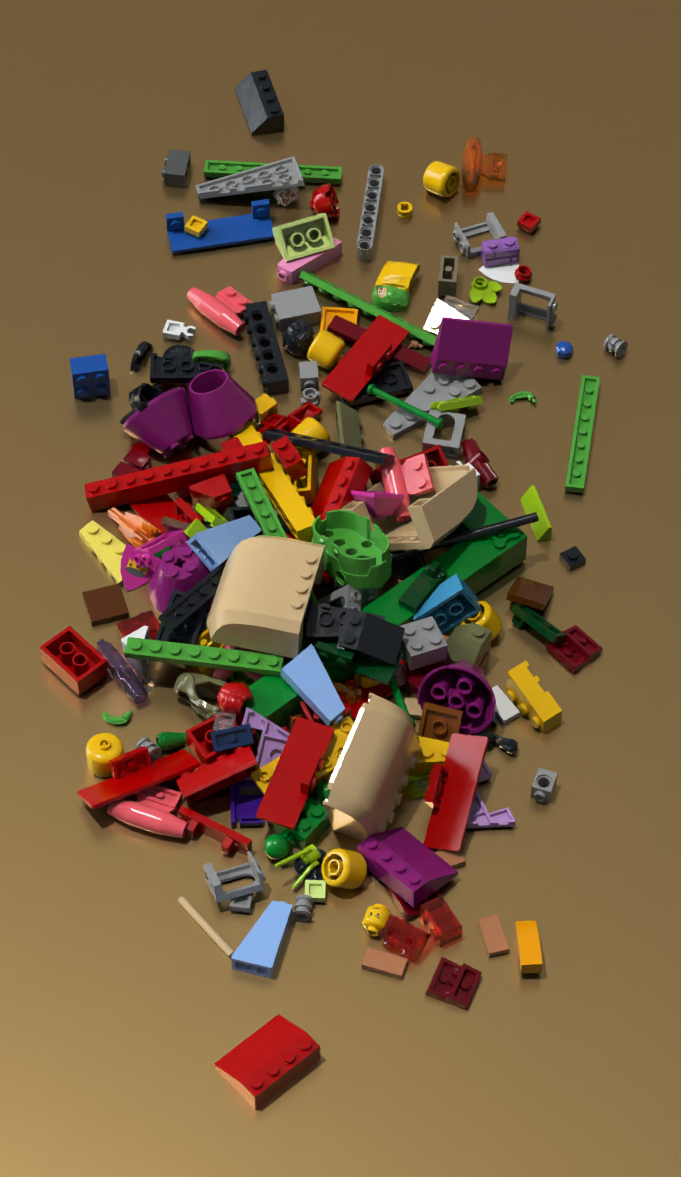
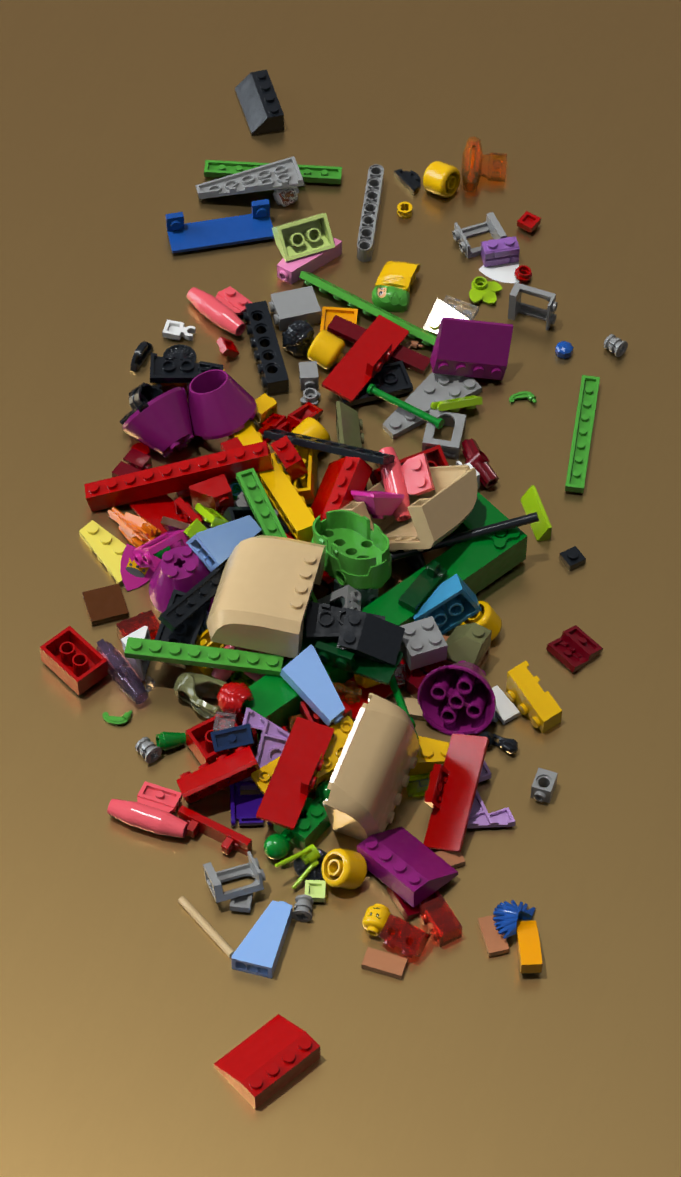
blue brick [69,354,111,399] -> none
red bracket [77,746,201,809] -> none
yellow head [86,733,124,777] -> none
dark grey brick [161,149,191,188] -> none
yellow plate [184,215,208,237] -> none
bright green piece [192,350,231,372] -> none
red cylinder [309,183,340,219] -> none
dark orange plate [418,702,464,743] -> none
dark red slope [425,956,482,1008] -> none
dark tan brick [438,255,459,297] -> none
reddish brown tile [506,576,554,610] -> none
dark green hinge [510,604,566,643] -> none
none -> red plate [216,337,240,358]
none -> black tile [394,169,421,195]
none -> blue hair [493,900,536,939]

